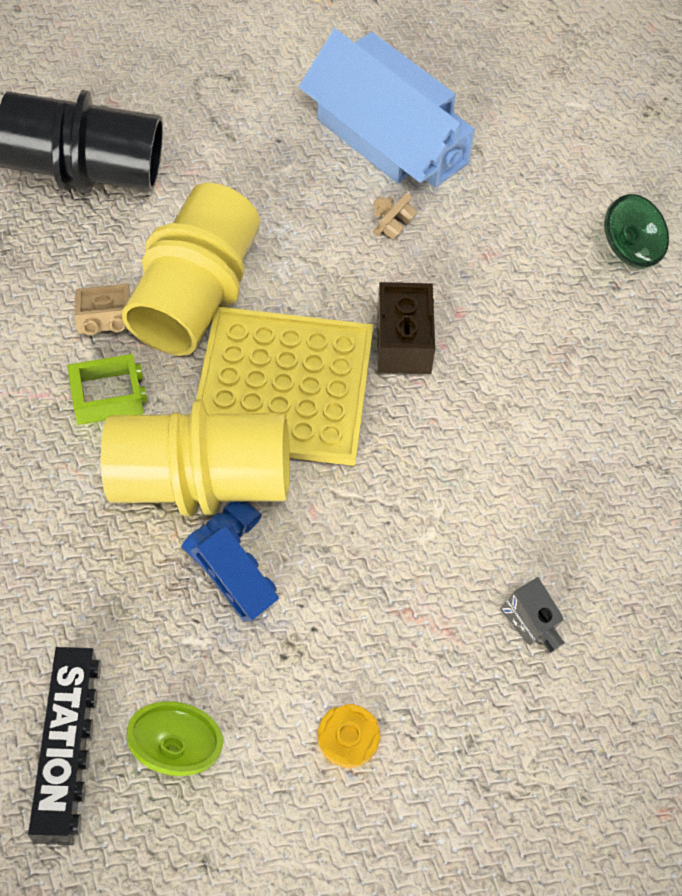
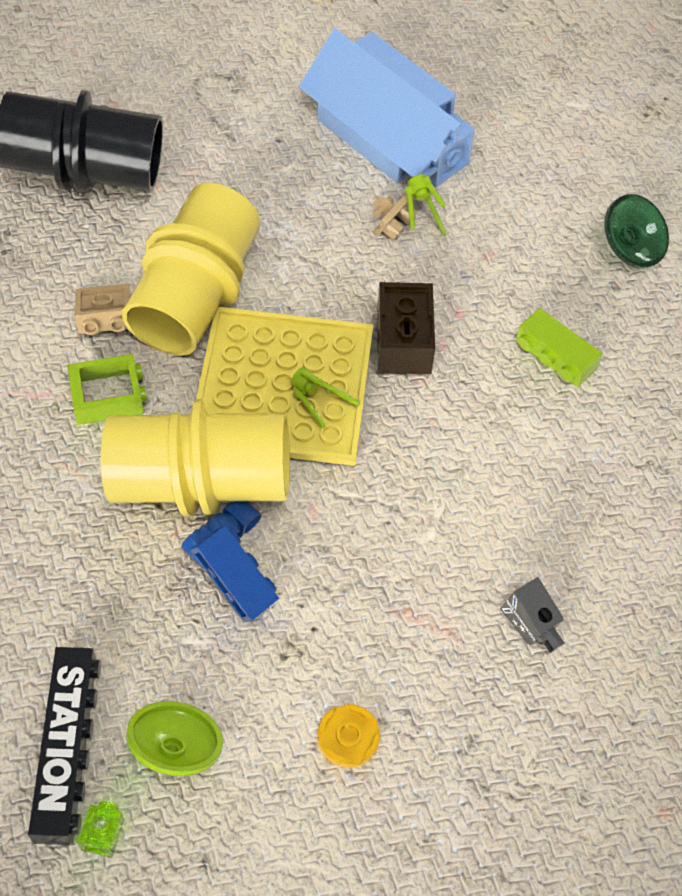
none -> clear neon green brick [76,801,124,858]
none -> lime plant [291,367,360,428]
none -> lime plant [404,174,446,235]
none -> lime brick [516,308,603,387]

